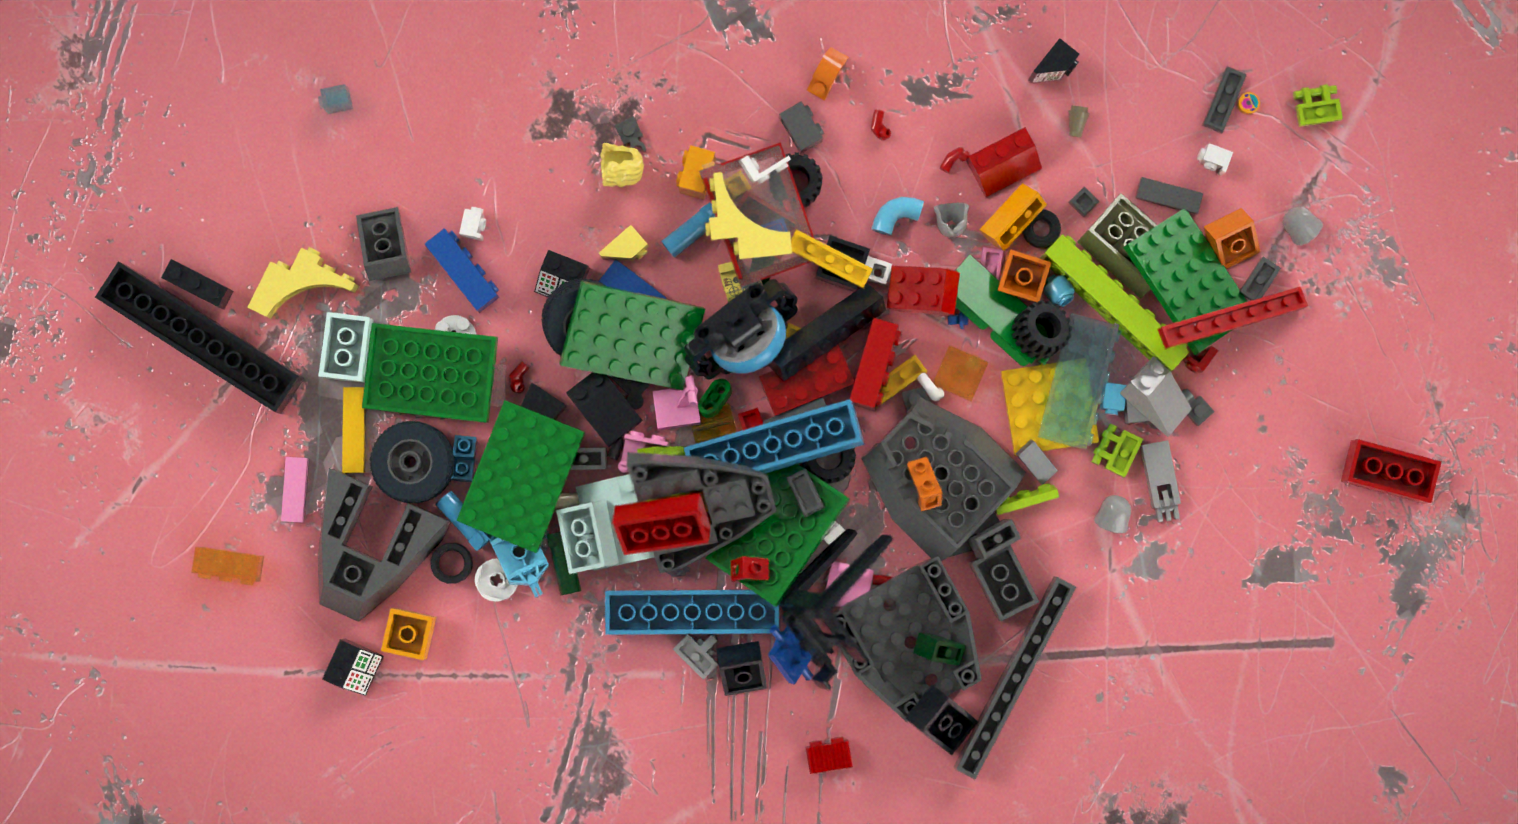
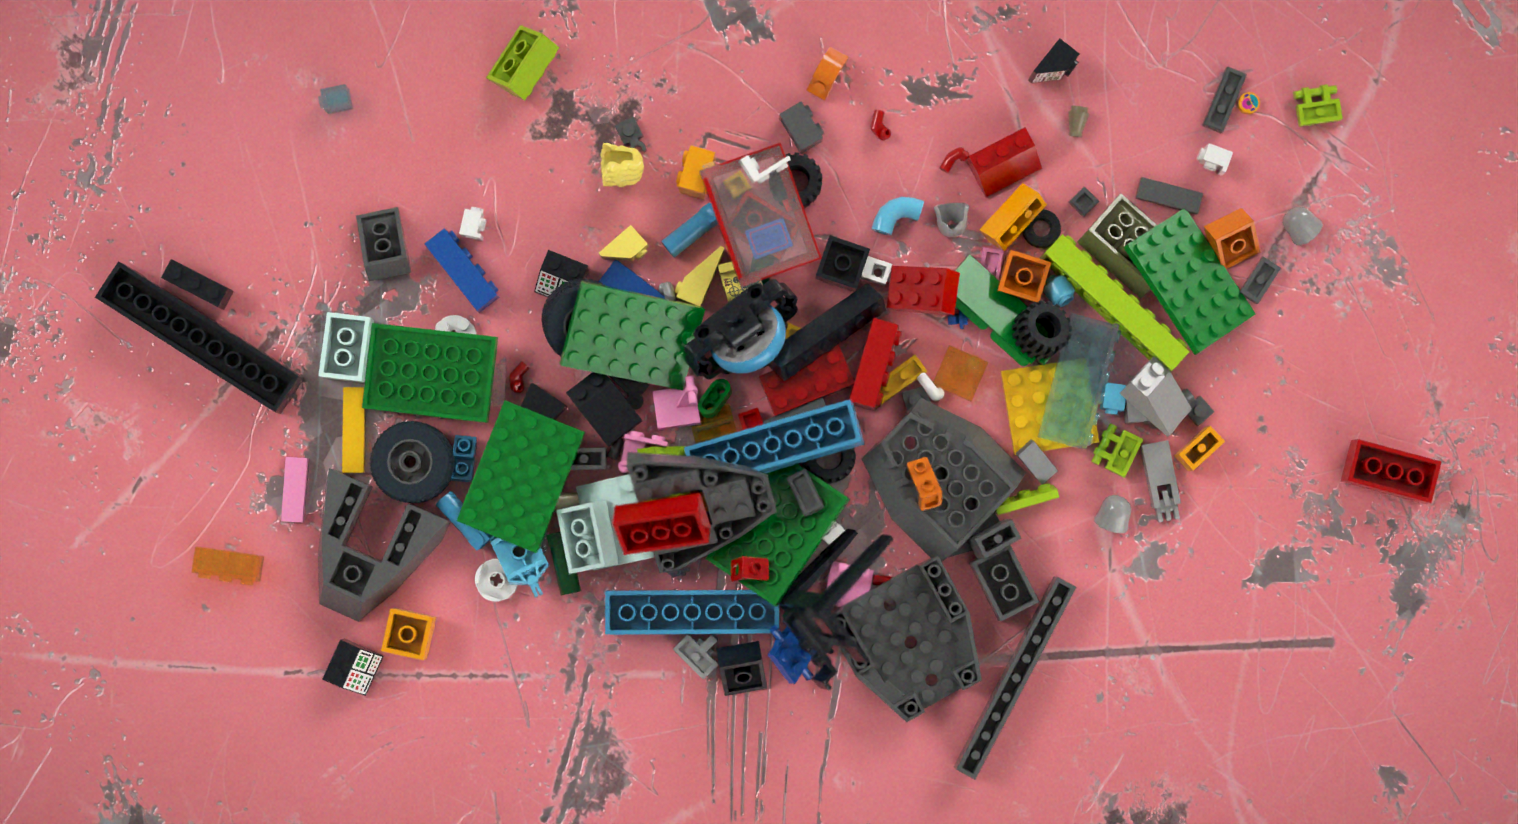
light yellow arch [248,247,359,319] -> none
black tyre [430,543,473,584] -> none
light yellow arch [705,172,792,259] -> none
yellow tile [791,229,873,288] -> none
red brick [805,736,853,774] -> none
black brick [905,684,979,755] -> none
dark green slope [913,632,966,666] -> none
red plate [1157,286,1308,349] -> none
red bracket [1183,346,1219,373] -> none
none -> lime slope [486,25,559,100]
none -> light grey arm [659,282,677,301]
none -> light yellow slope [674,246,725,307]
none -> light orange brick [1174,426,1225,471]

